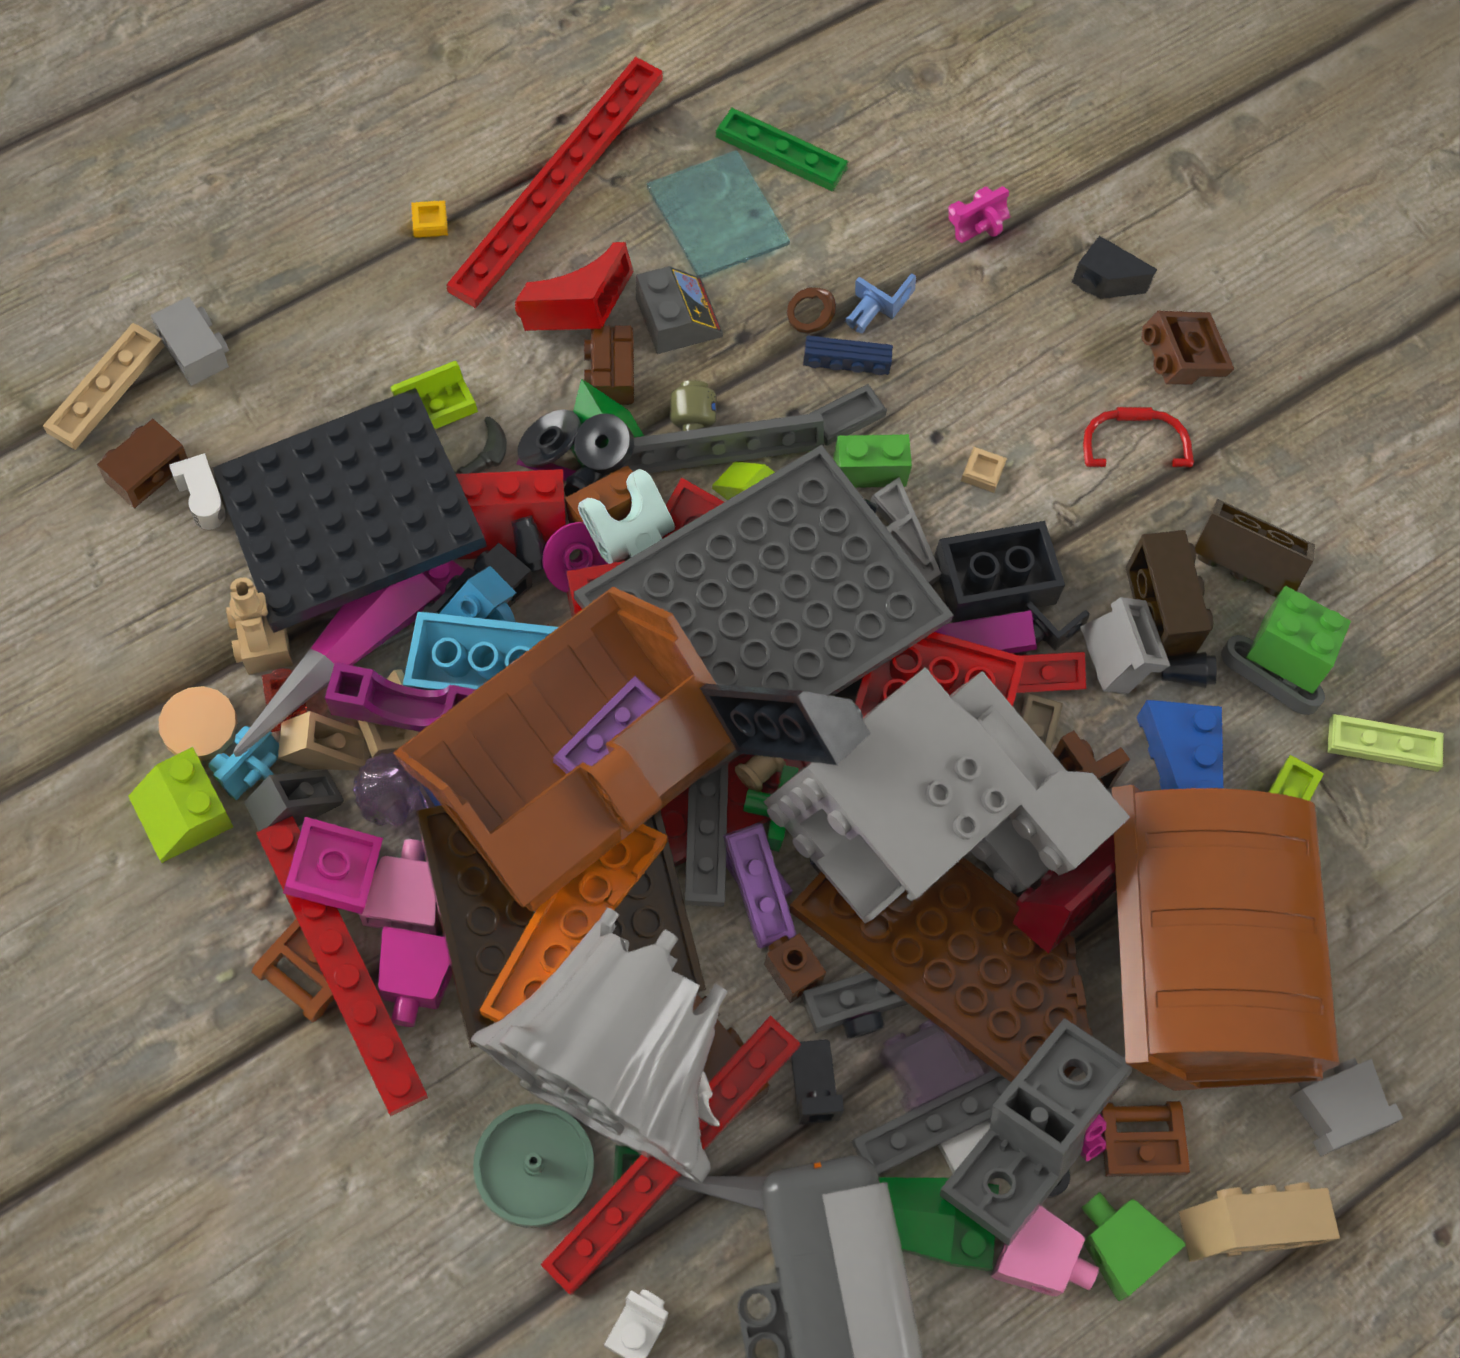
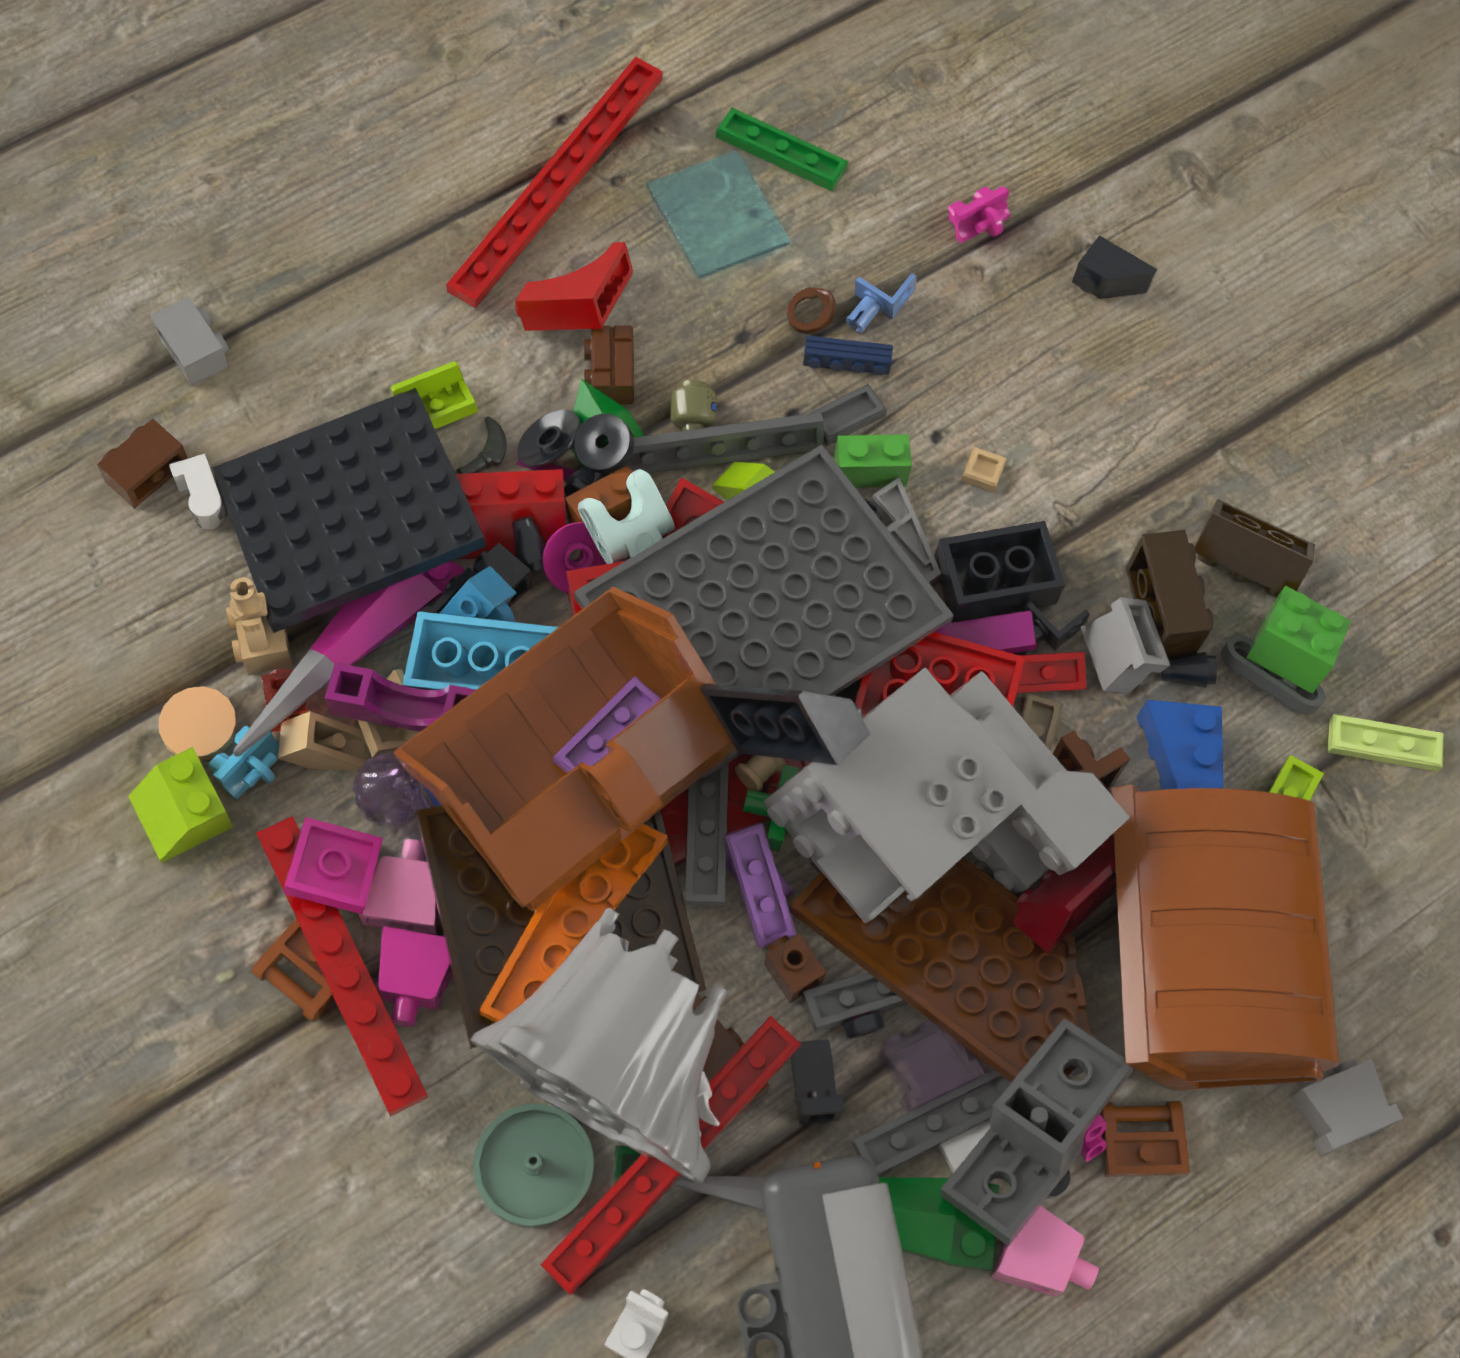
tan plate [43,323,165,450] -> none
dark grey slope [244,770,344,831] -> none
yellow tile [411,200,448,238] -> none
dark grey slope [636,266,723,354] -> none
bright green torso [1081,1192,1186,1301] -> none
red piece [1083,407,1194,467] -> none
reddish brown plate [1142,311,1235,384] -> none
tan wedge [1179,1182,1340,1262] -> none

